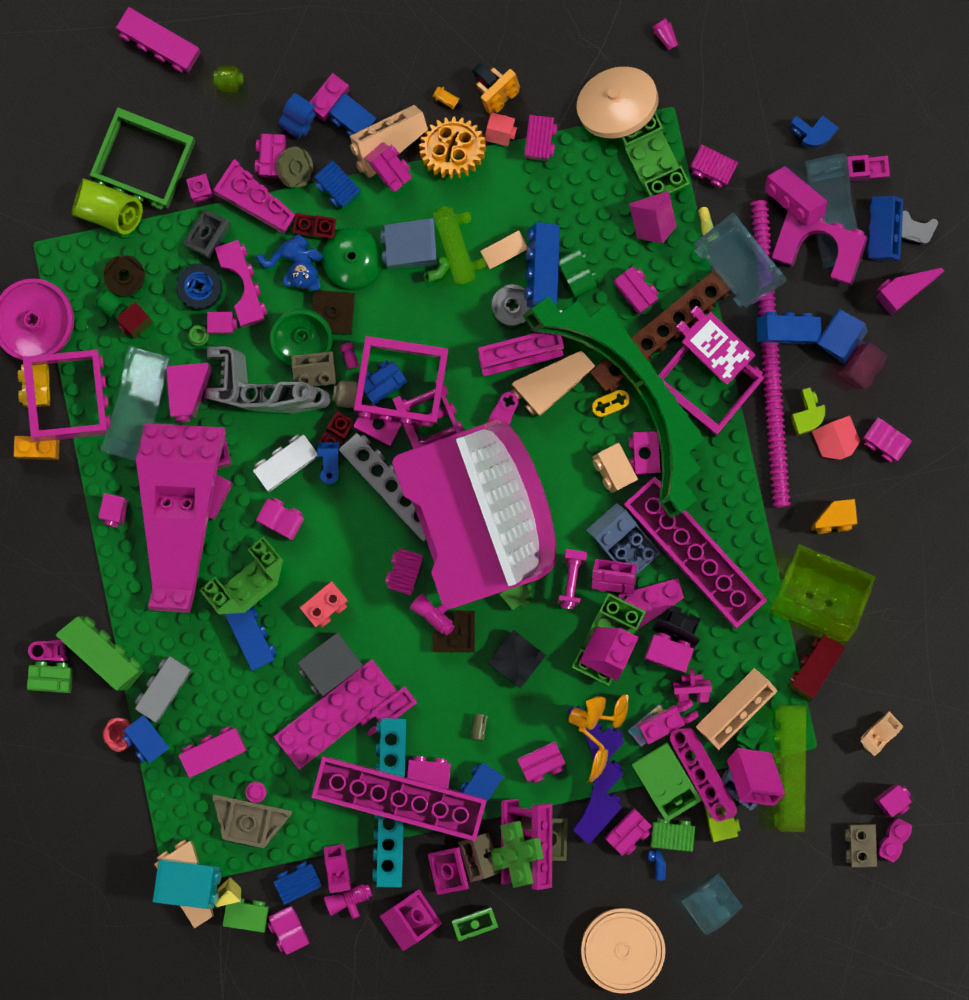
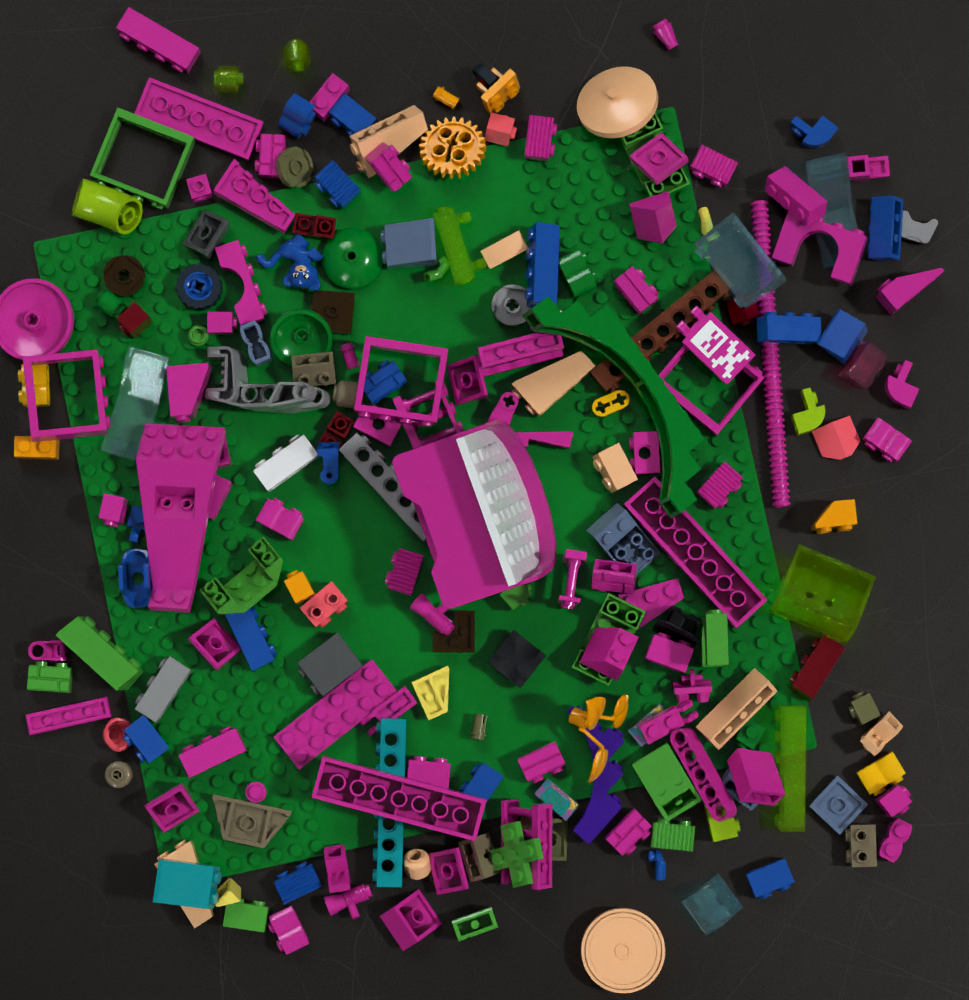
none -> dark pink tile [25,697,112,735]
none -> dark tan head [105,761,133,788]
none -> blue piece [118,548,152,608]
none -> blue plate [127,505,145,544]
none -> dark pink plate [134,77,264,161]
none -> dark pink slope [144,783,200,833]
none -> dark pink slope [188,618,242,671]
none -> sand blue brick [240,321,272,367]
none -> clear neon green head [283,39,311,72]
none -> light orange brick [284,570,316,605]
none -> light nougat head [403,849,431,880]
none -> light yellow wing [411,666,449,720]
none -> dark pink slope [447,355,488,405]
none -> dark pink slope [517,432,573,450]
none -> tile [534,778,579,821]
none -> dark pink plate [630,132,688,185]
none -> dark pink brick [696,461,743,510]
none -> bright green arch [700,610,729,667]
none -> dark red brick [726,294,760,327]
none -> blue brick [745,858,795,900]
none -> sand blue plate [809,776,868,835]
none -> olive brick [848,691,881,725]
none -> yellow brick [856,752,906,796]
none -> dark pink brick [885,360,919,410]

